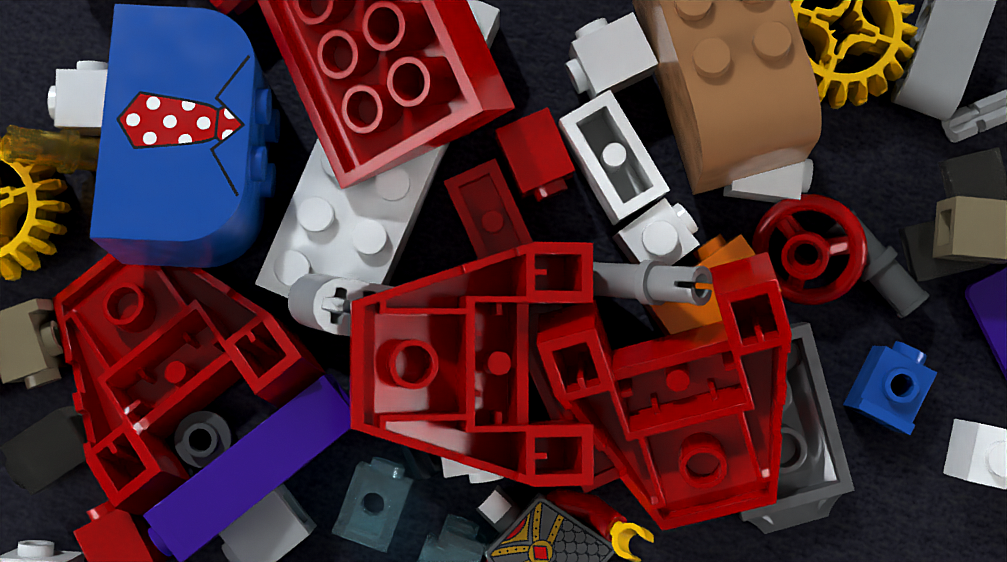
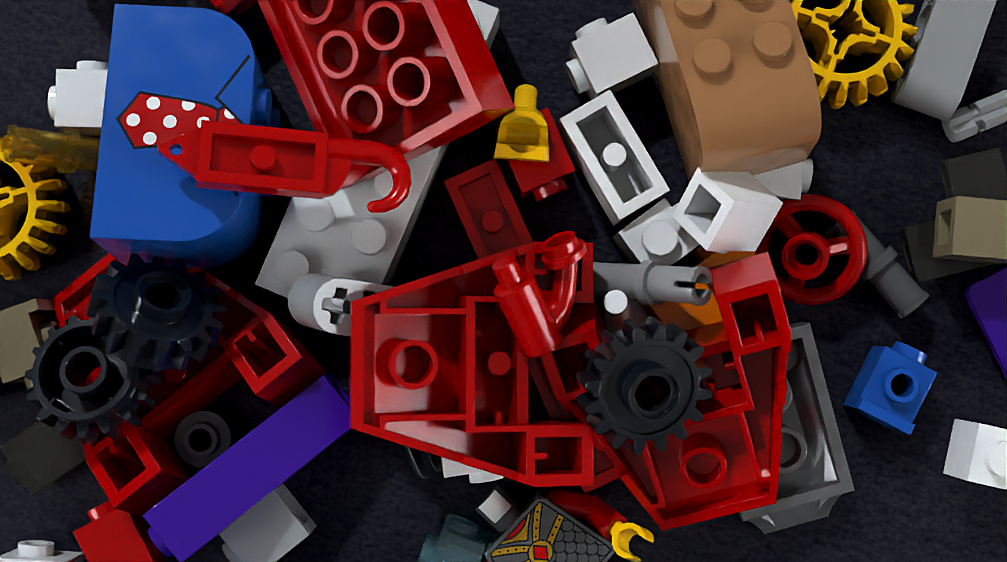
clear light blue brick [332,457,414,553] -> none
none -> black gear [25,315,163,444]
none -> black gear [86,253,227,372]
none -> red plate [157,120,412,213]
none -> red plant [492,231,587,357]
none -> yellow piece [493,84,549,163]
none -> black gear [576,316,713,455]
none -> bar [604,290,648,333]
none -> white brick [672,167,783,254]

